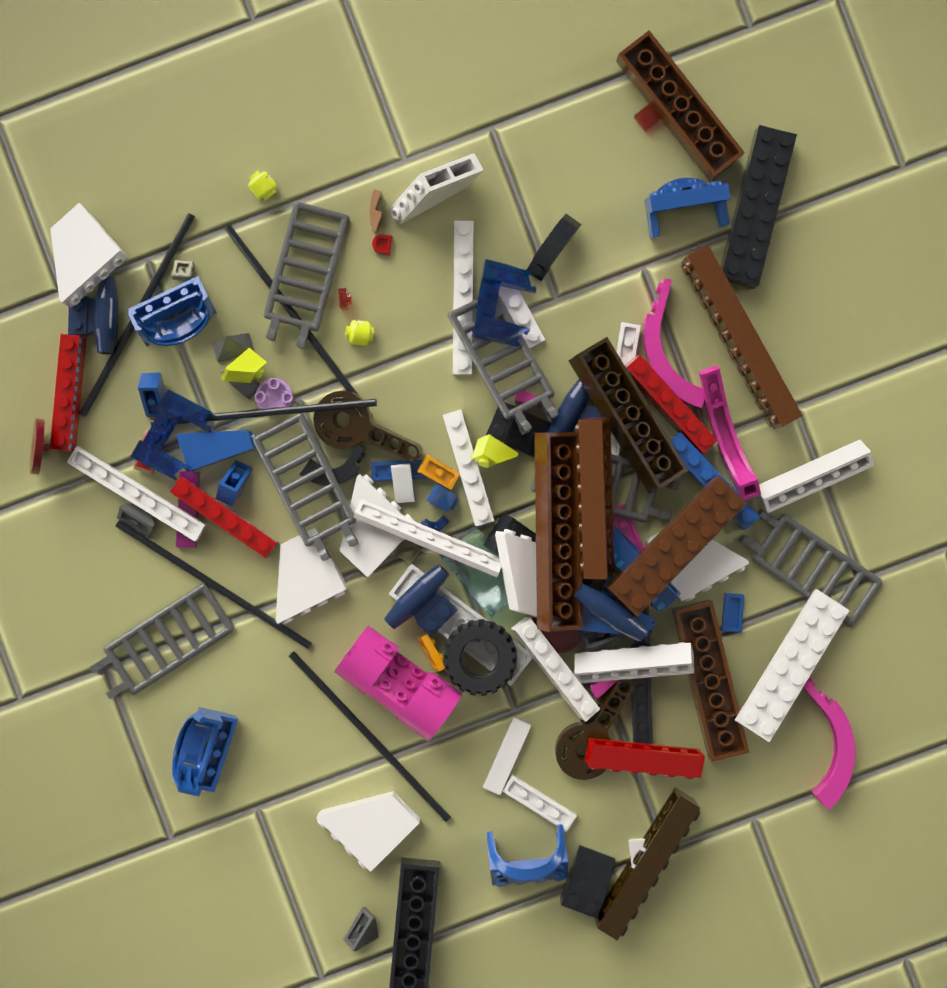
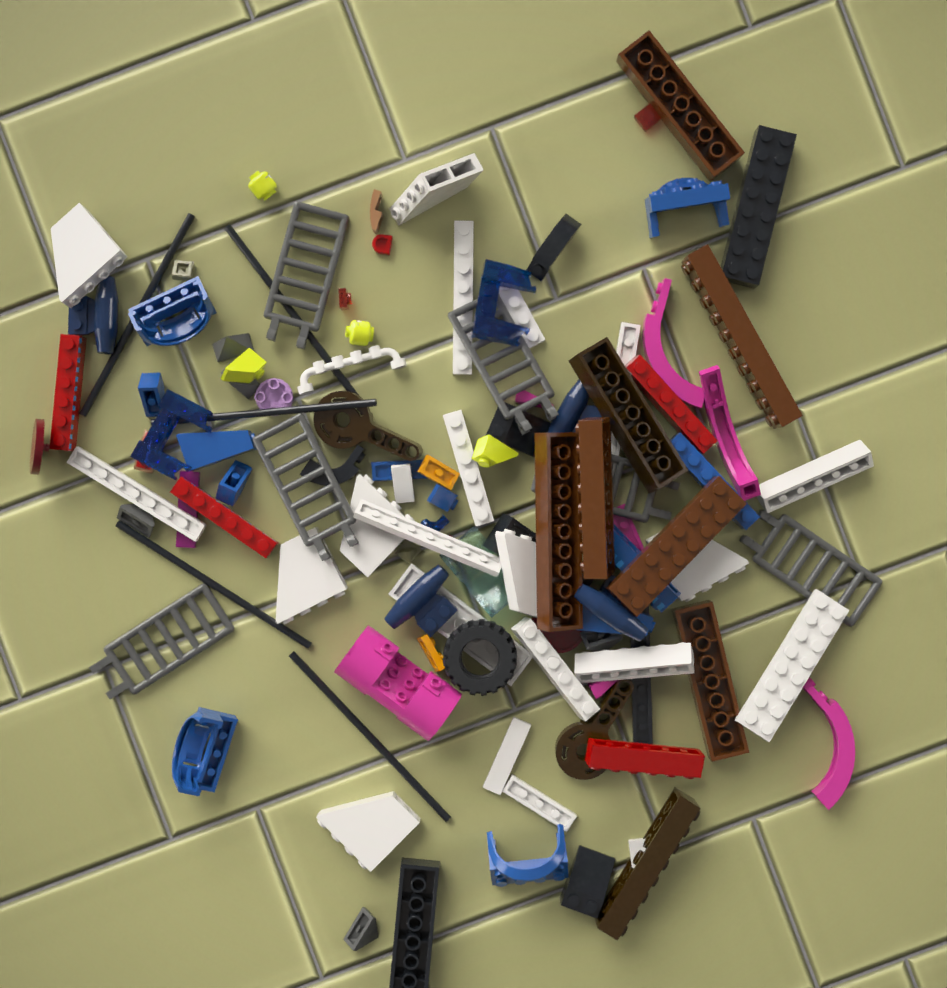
blue tile [721,593,744,633] -> none
none -> white bar [297,345,407,395]

